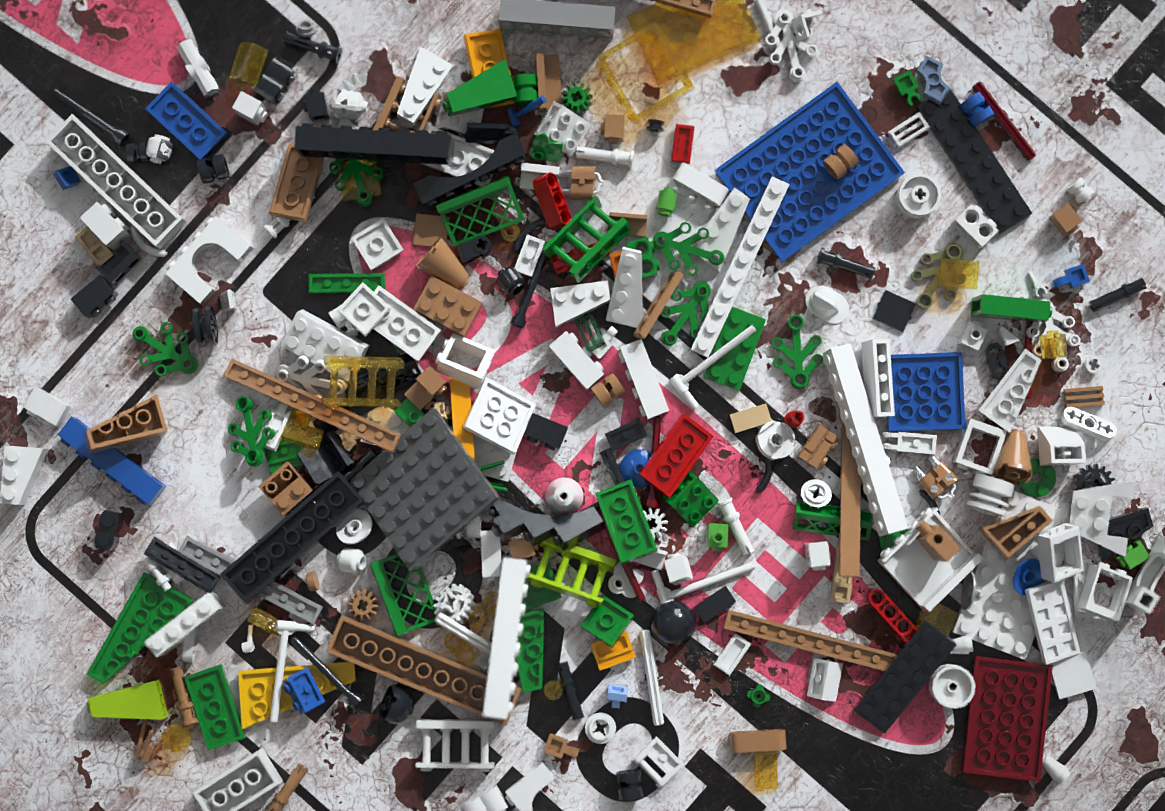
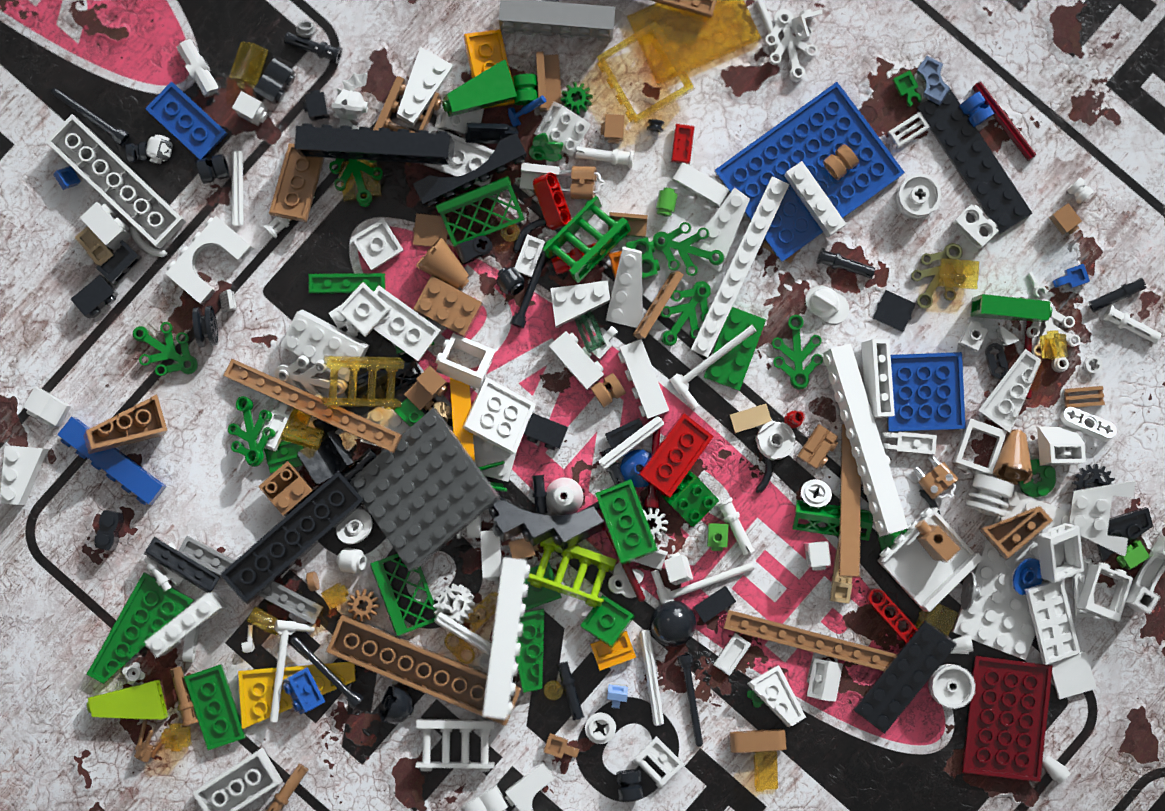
none -> white plate [122,662,145,685]
none -> white axle [232,151,243,226]
none -> clear yellow brick [321,583,350,610]
none -> black pin [532,475,548,514]
none -> white axle [599,416,664,469]
none -> black piece [677,654,703,747]
none -> white wing [747,665,805,727]
none -> white brick [784,161,846,238]
none -> white pin [1103,305,1161,344]

